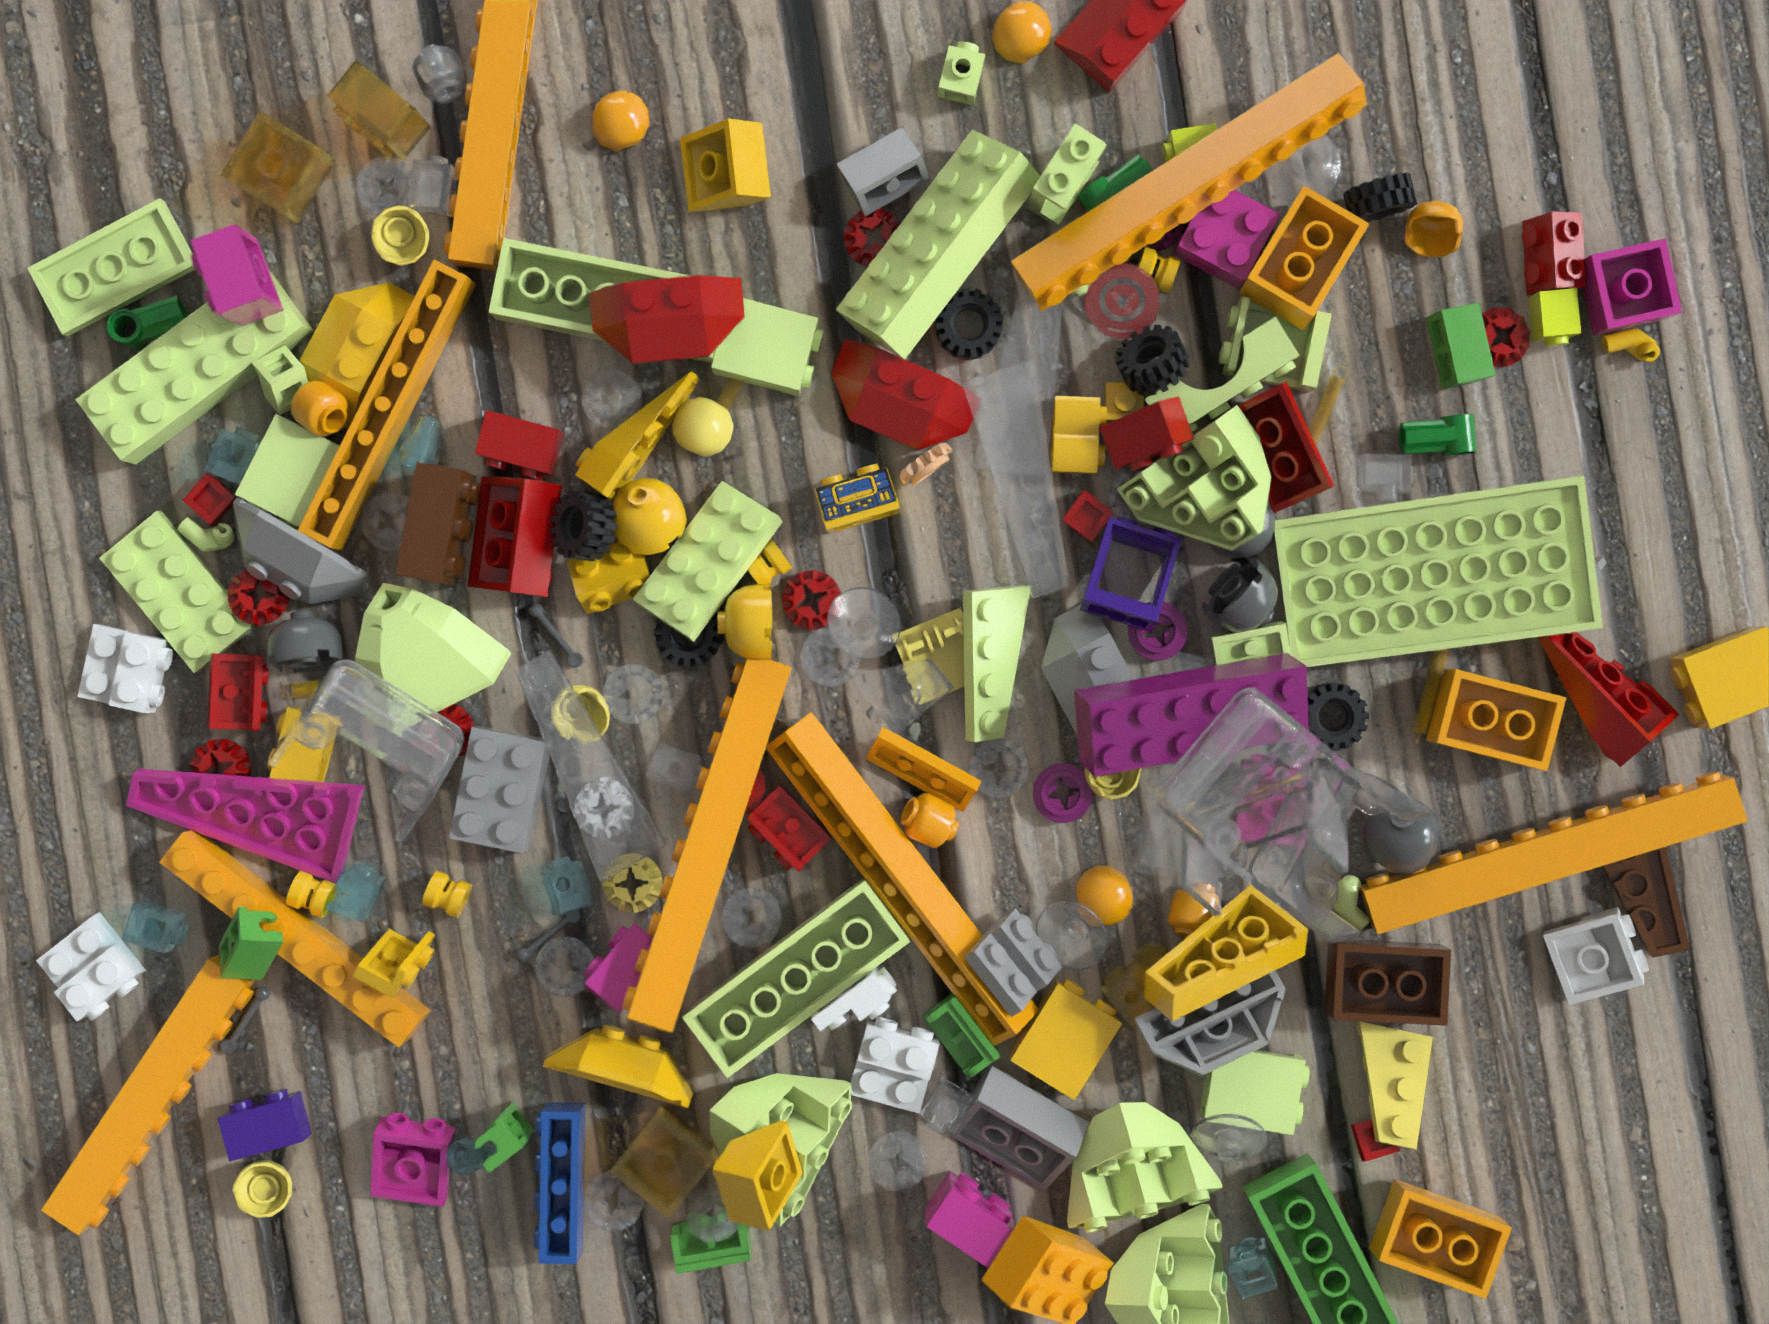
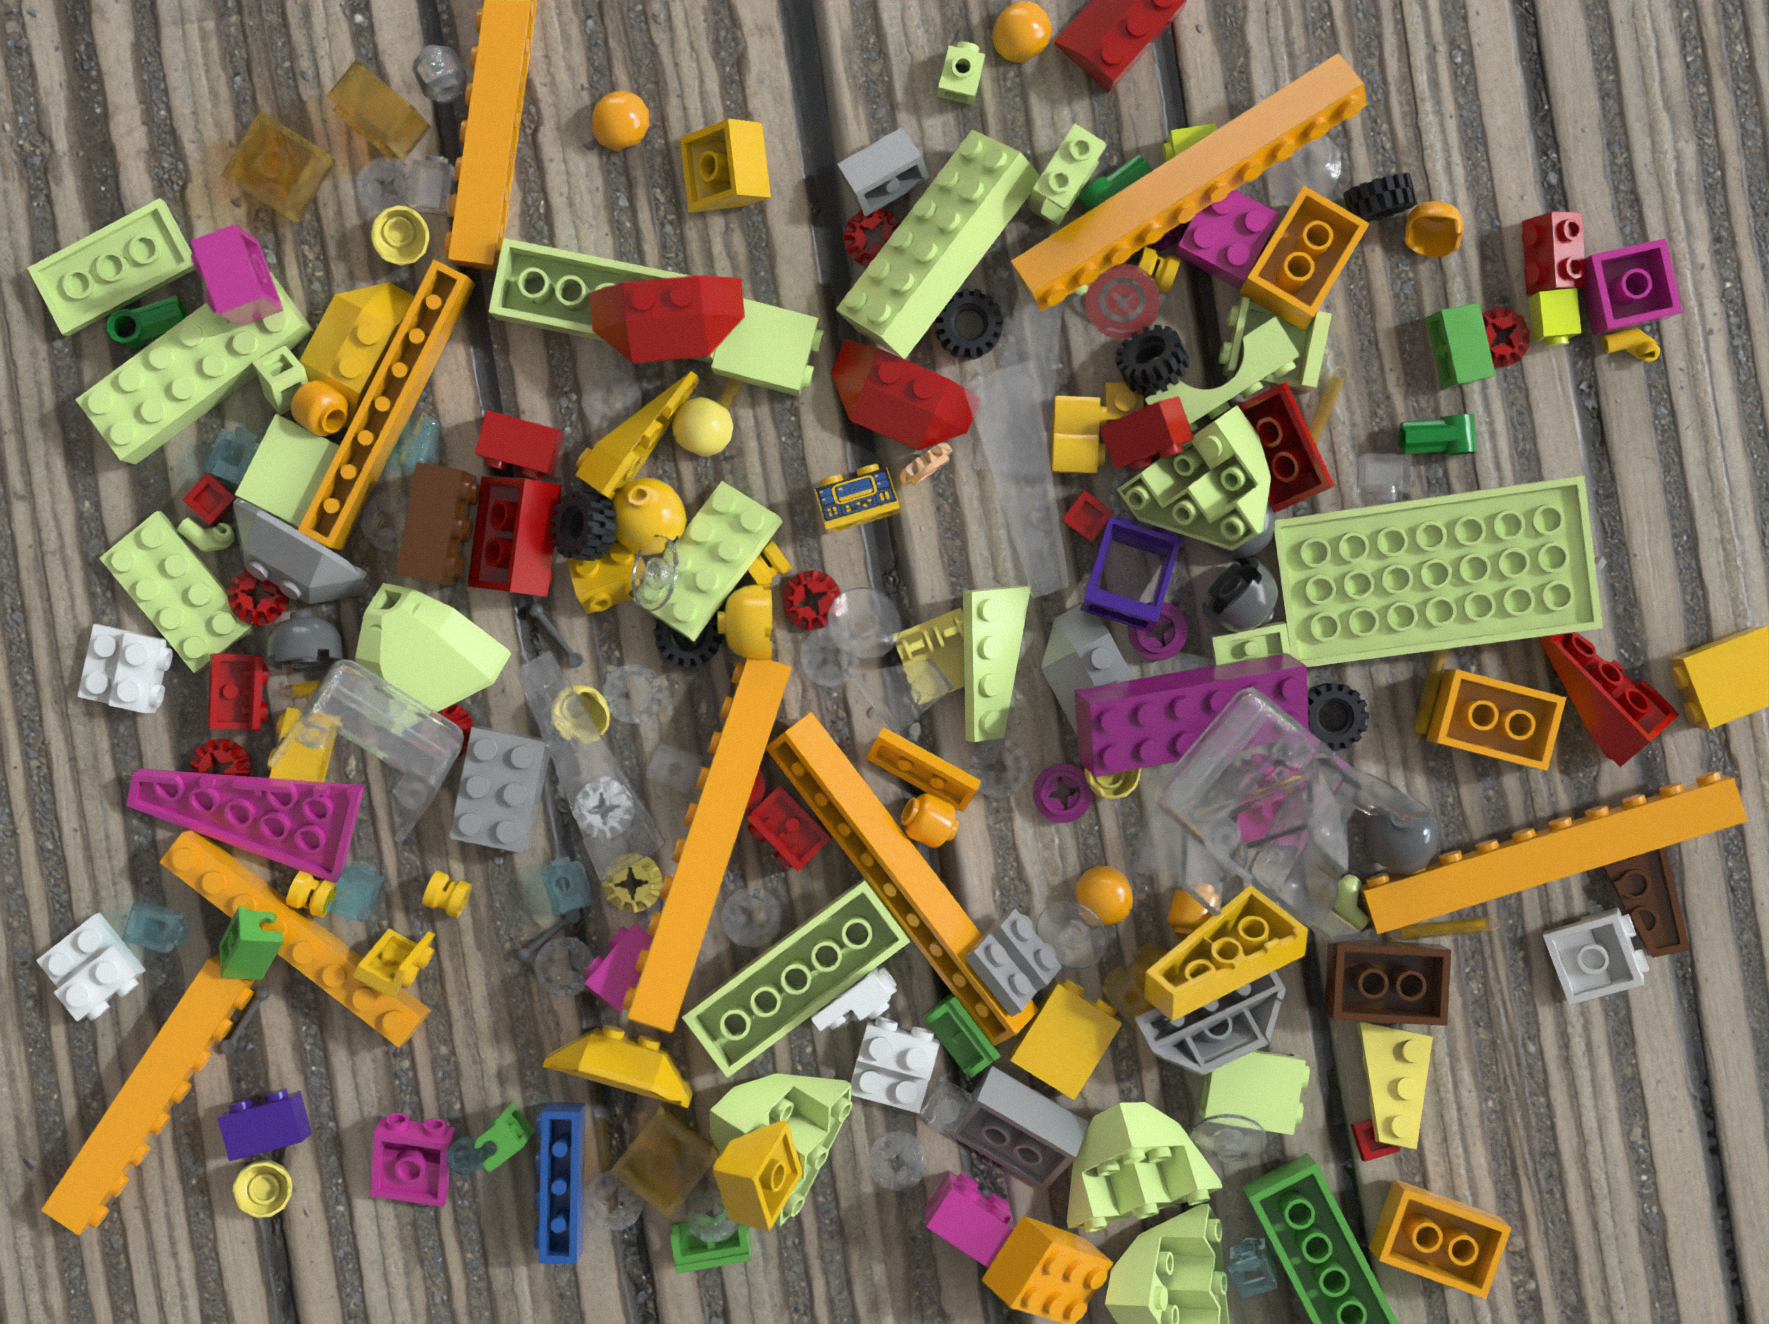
none -> clear dish [632,535,679,611]
none -> yellow piece [1390,917,1500,940]

